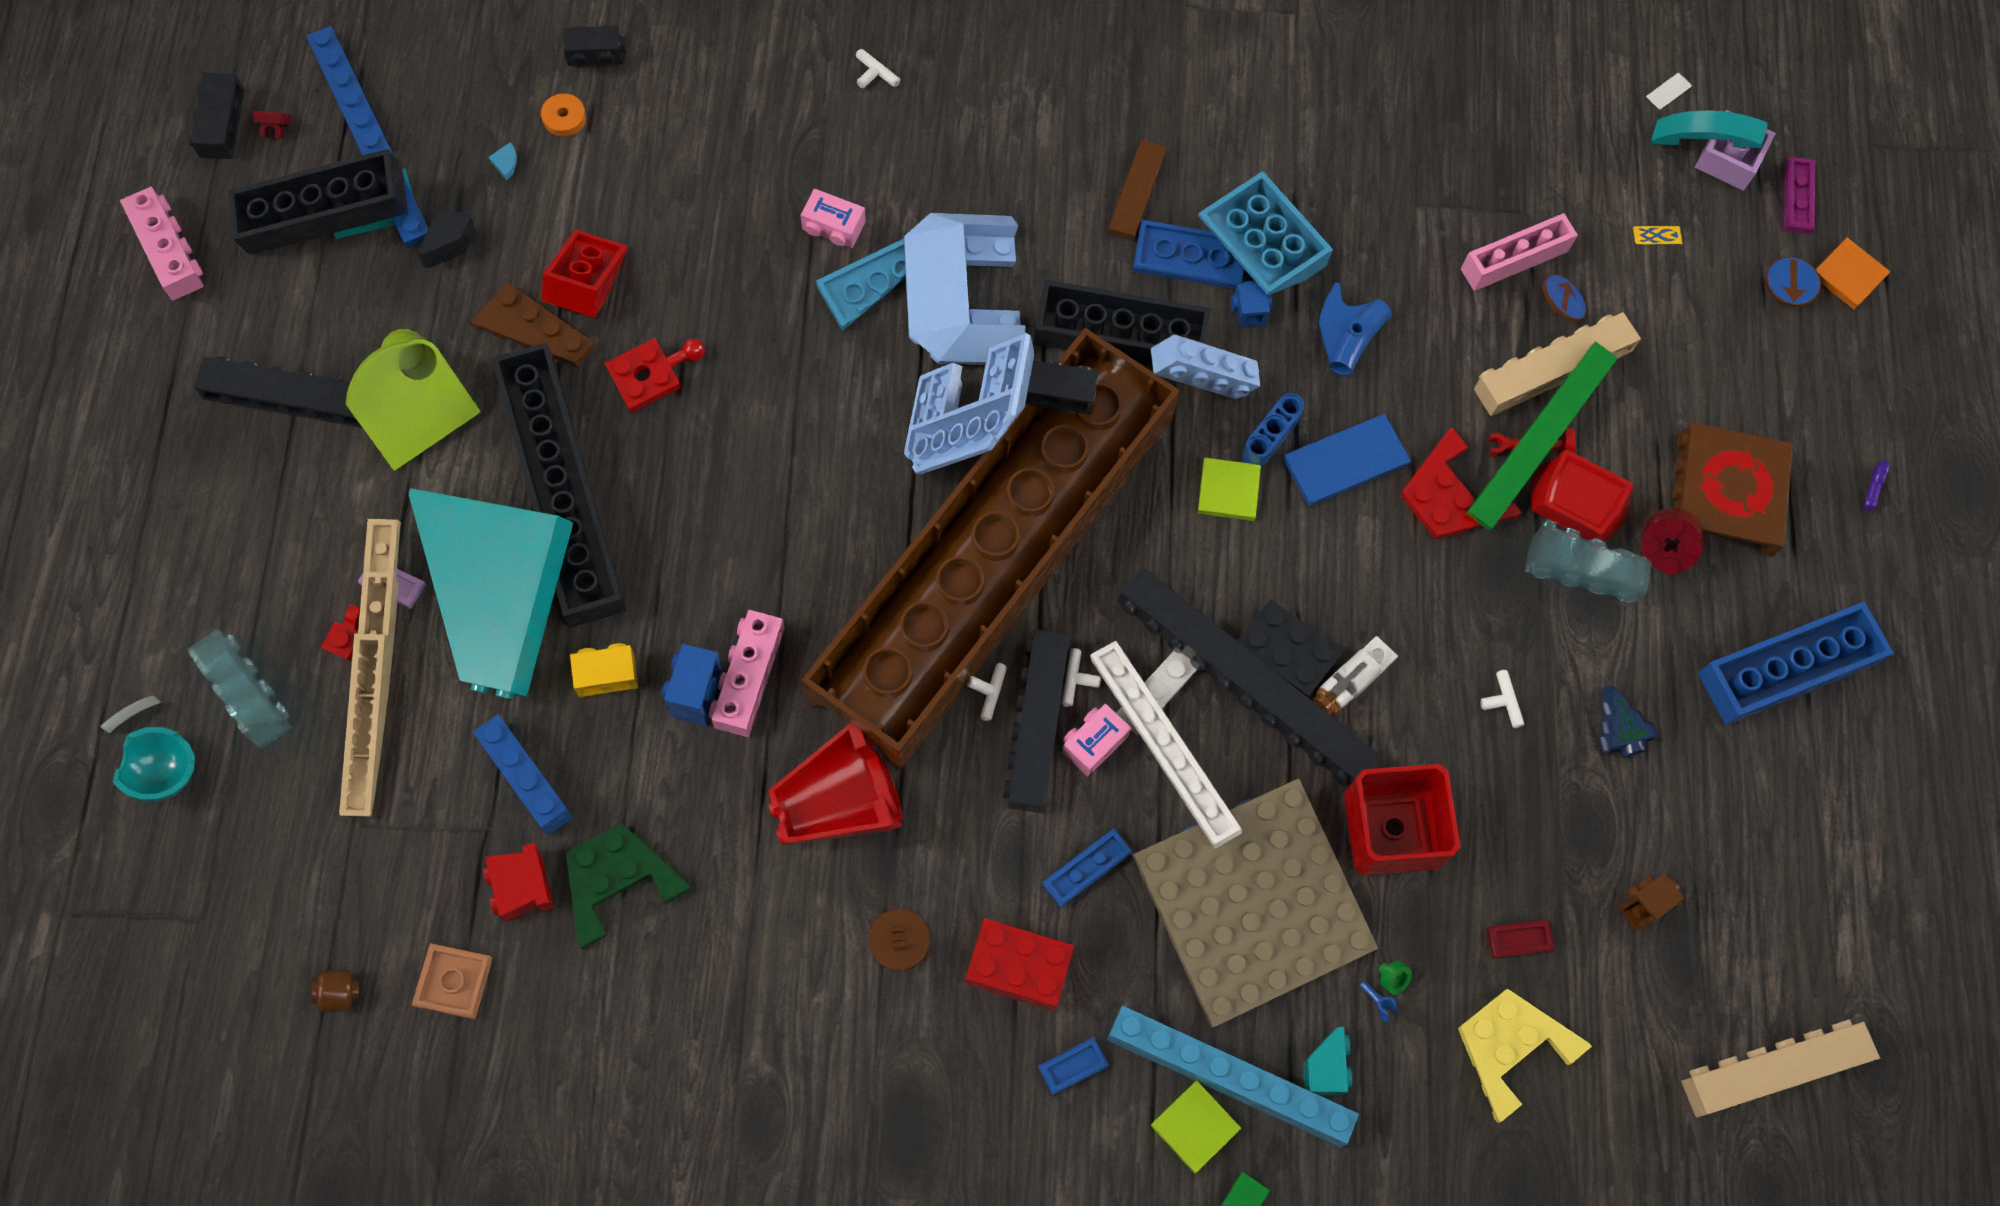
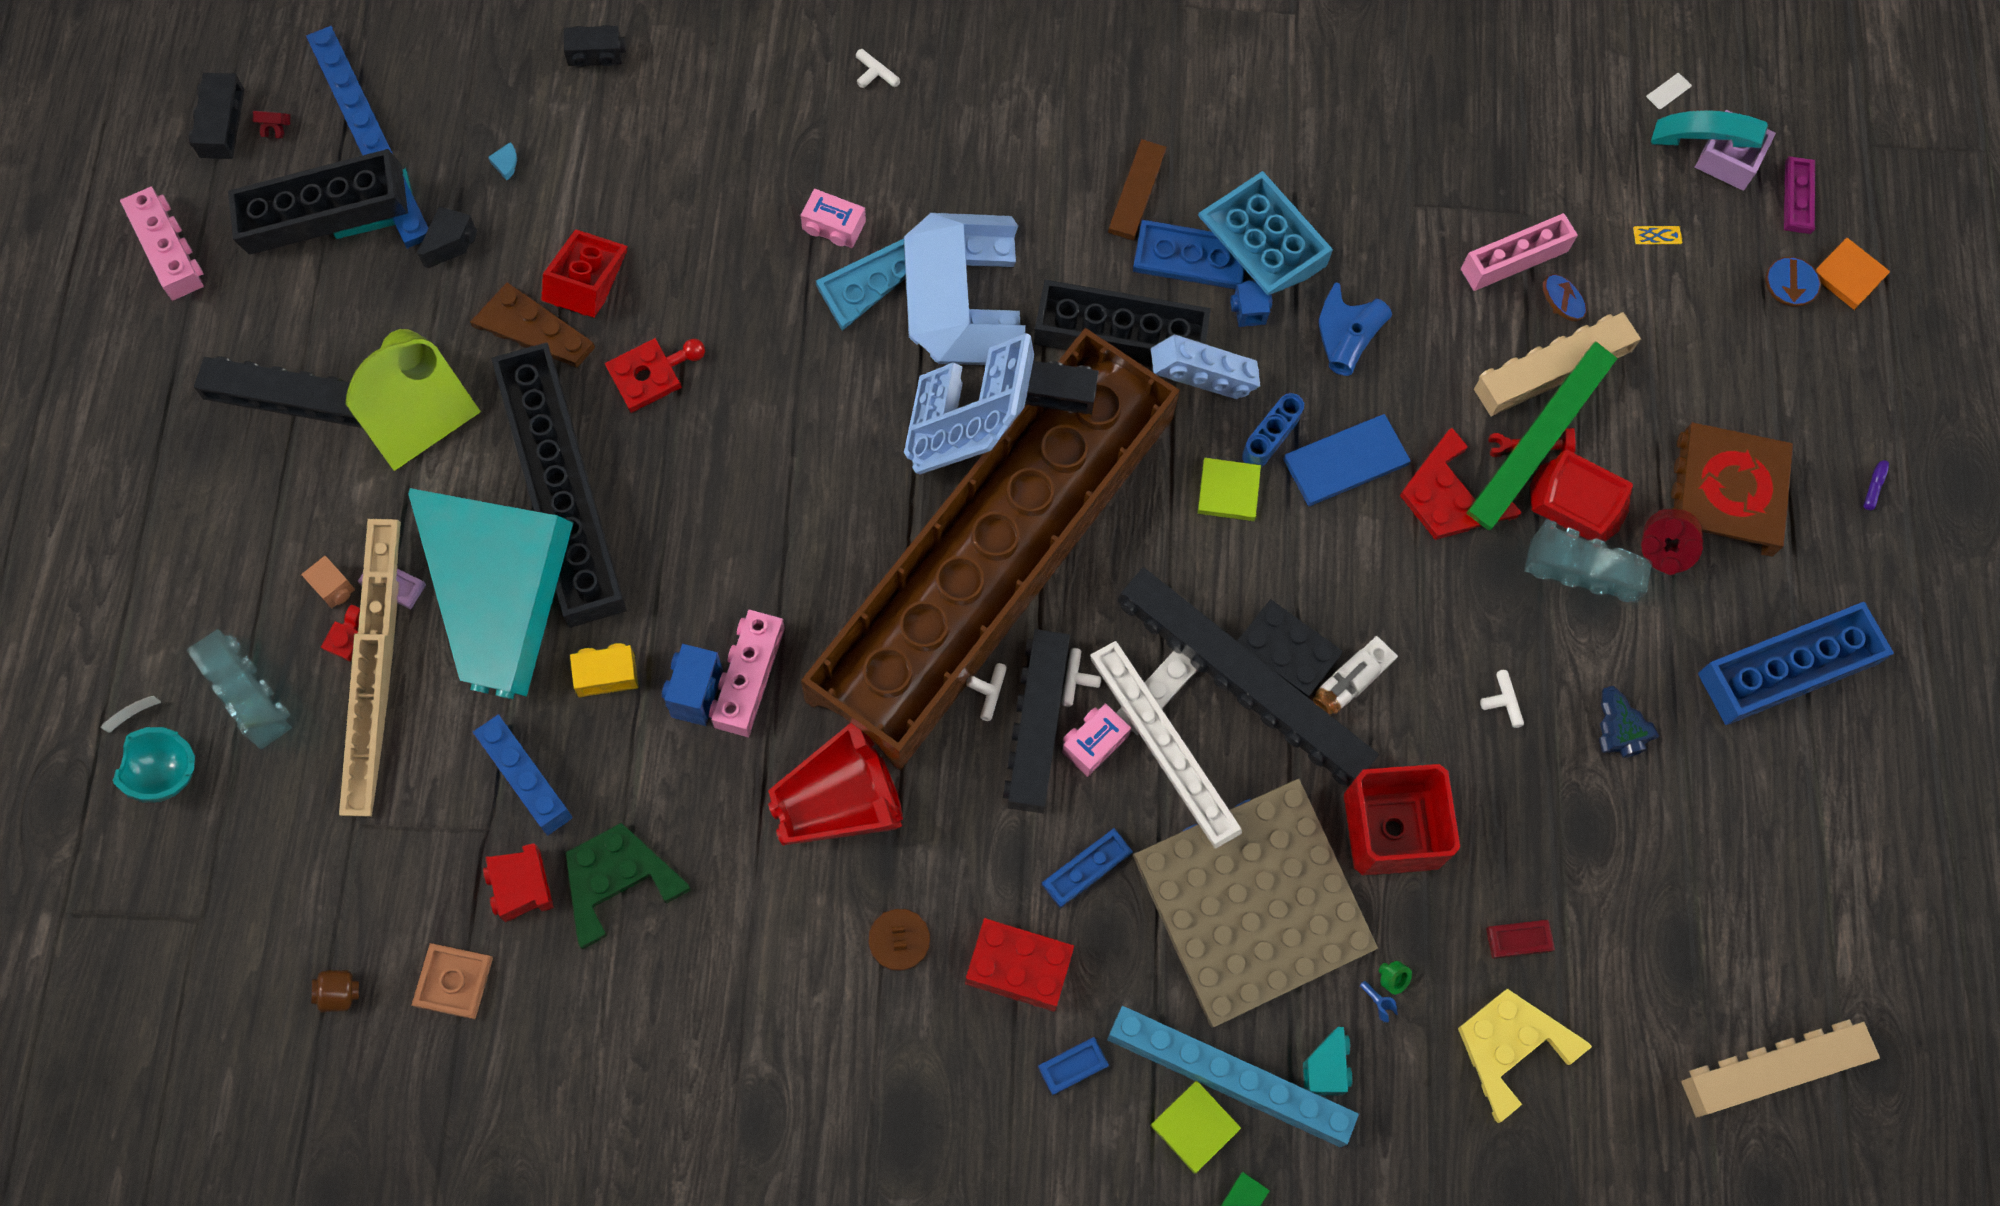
orange piece [541,94,586,137] -> none
reddish brown brick [1617,873,1685,931] -> none
none -> nougat brick [301,556,355,609]

